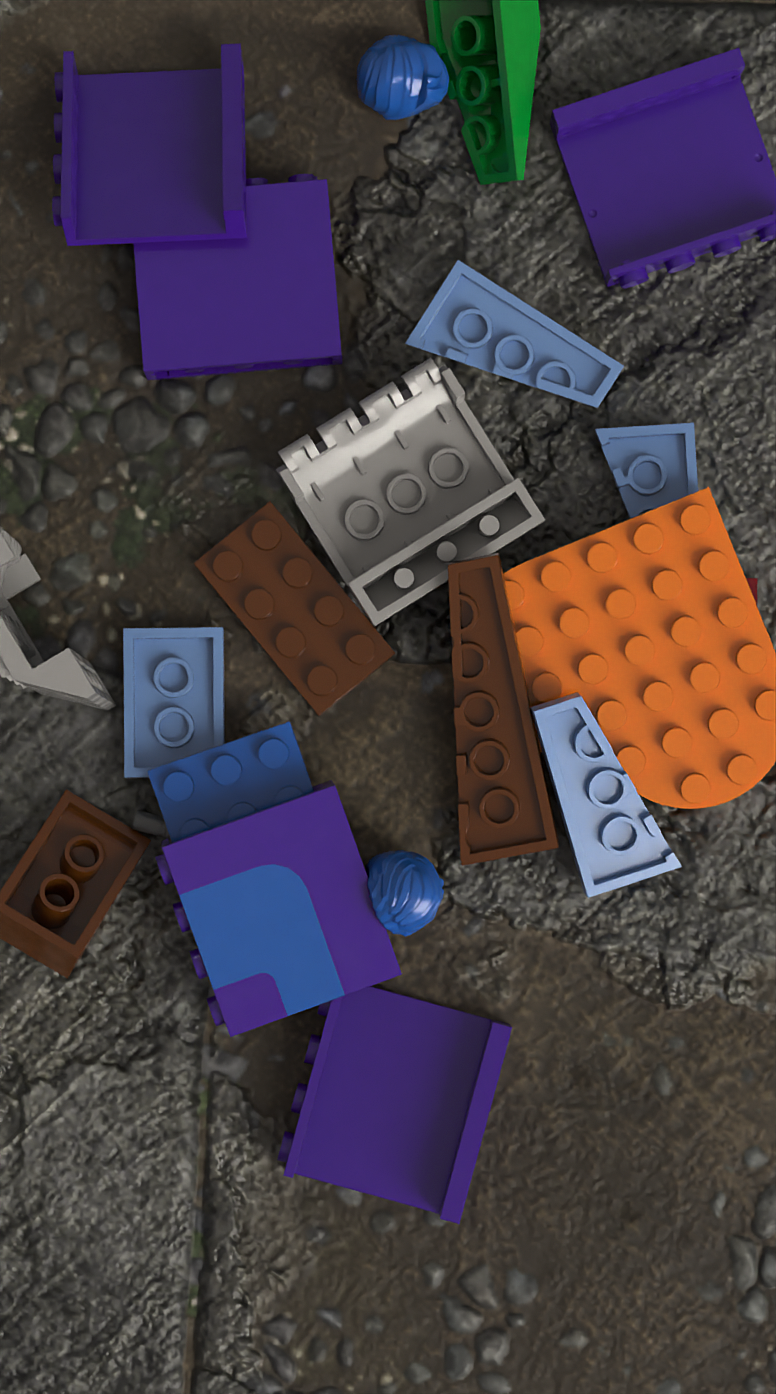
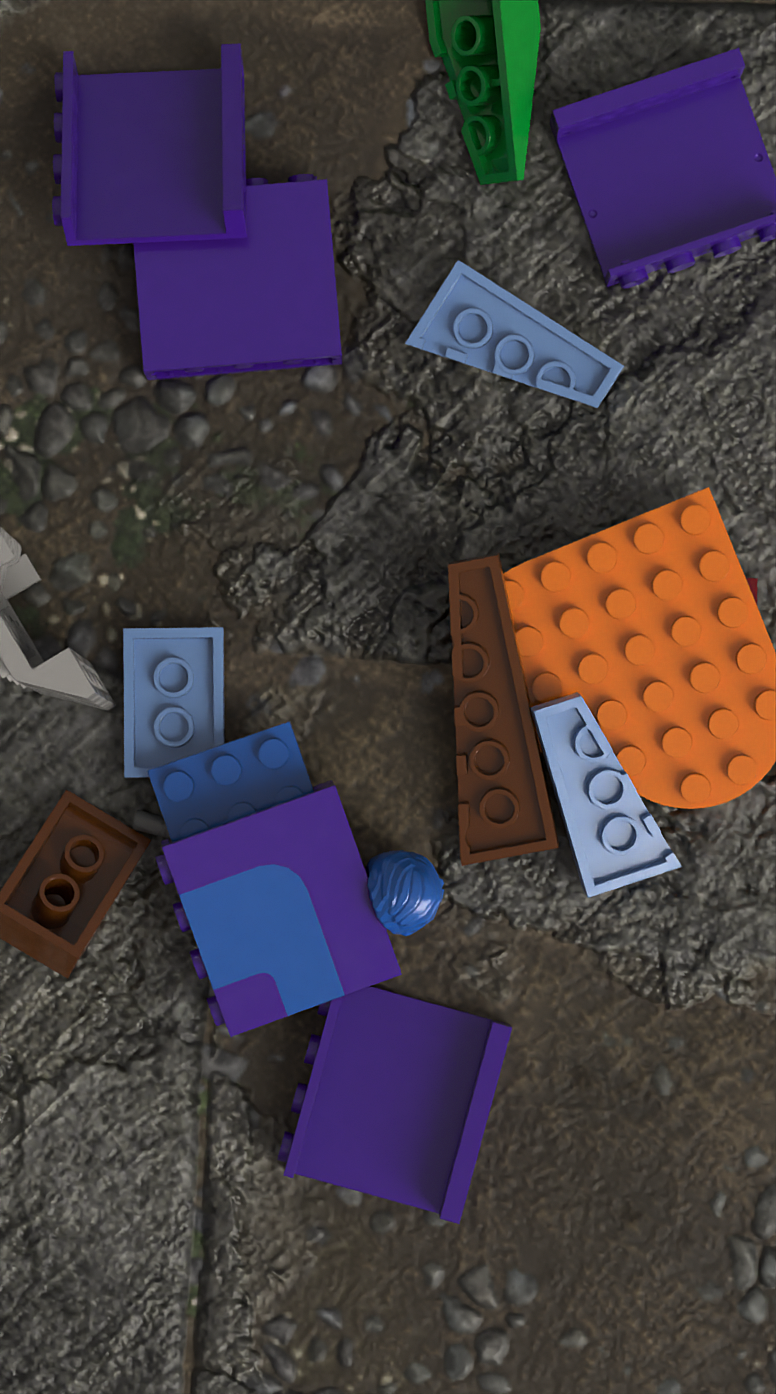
reddish brown plate [194,501,395,717] -> none
light grey slope [276,358,545,627] -> none
blue hair [356,35,449,120] -> none
medium blue wing [595,423,698,519] -> none

